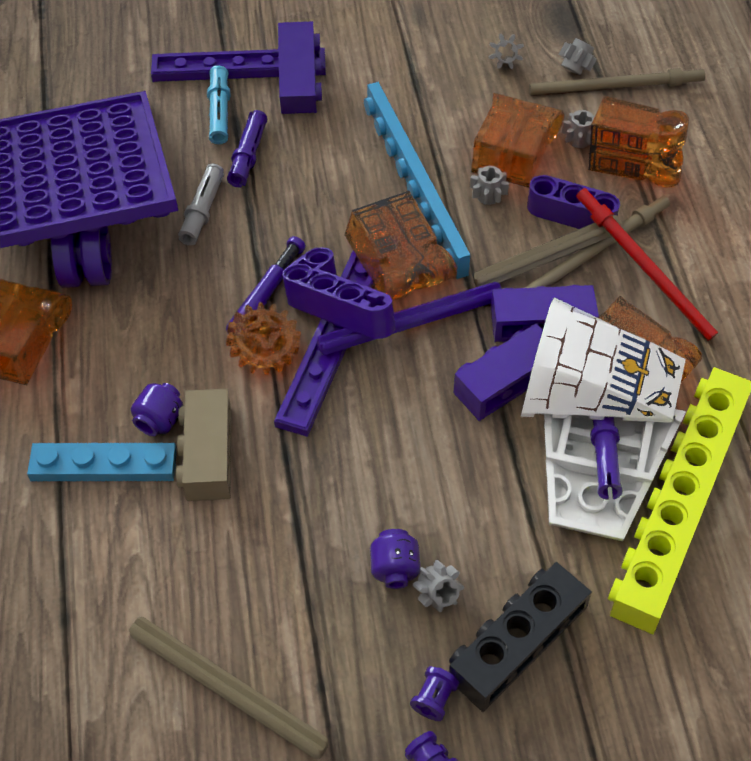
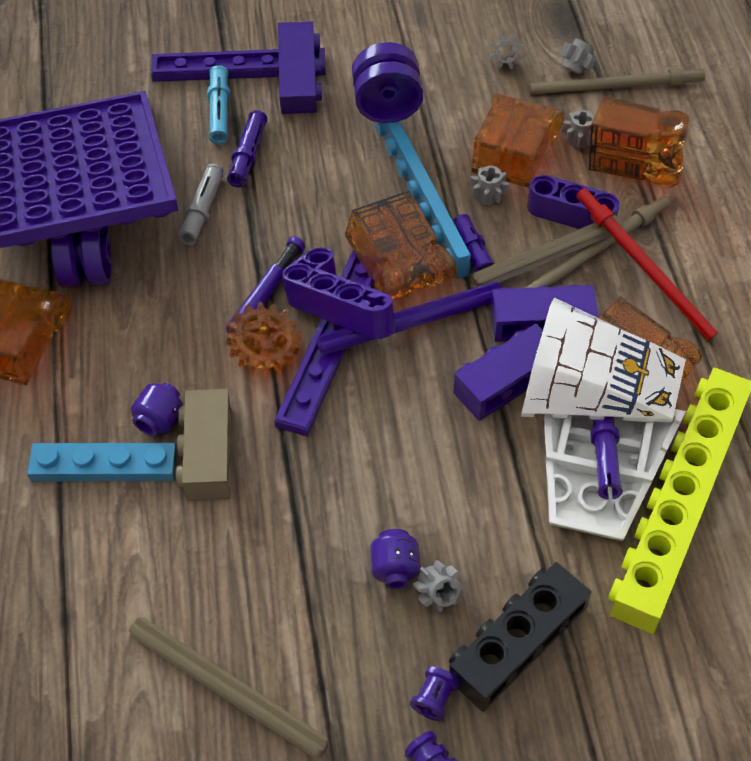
none -> dark purple wheel [352,42,423,123]
none -> dark purple pin [453,214,494,272]

